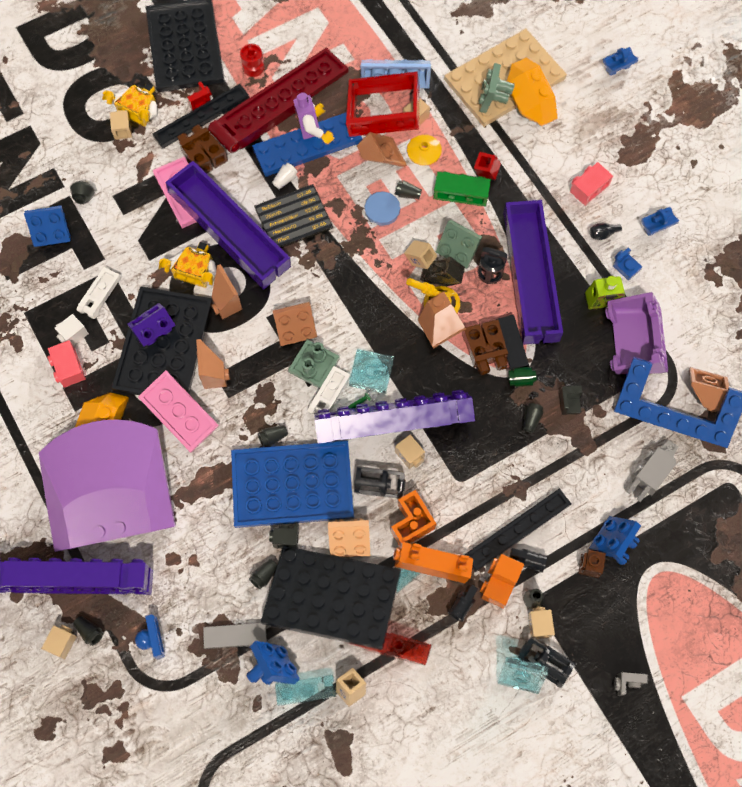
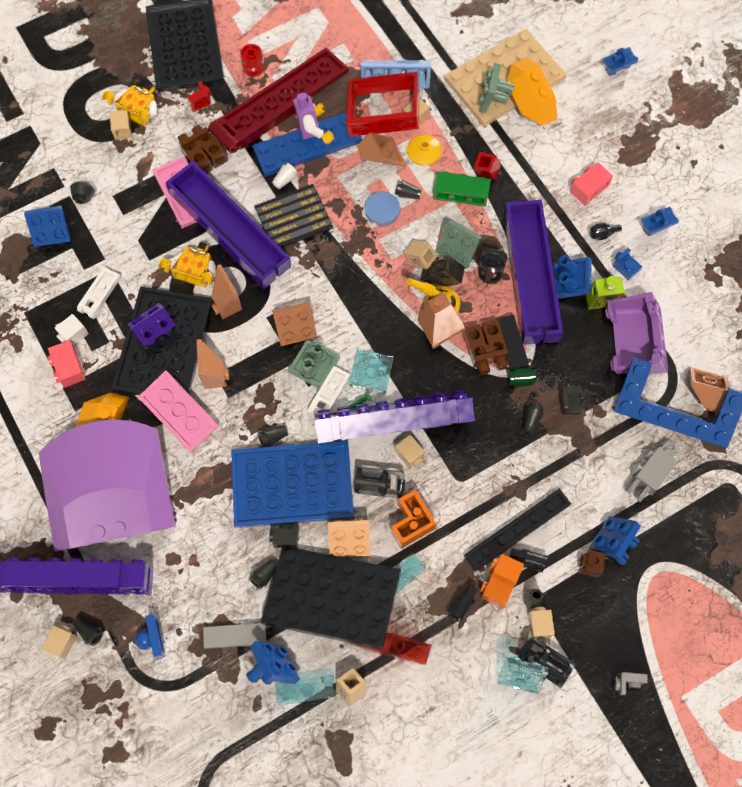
black tile [152,84,250,149] -> none
orange brick [393,542,473,583] -> none
none -> blue plate [554,255,592,299]

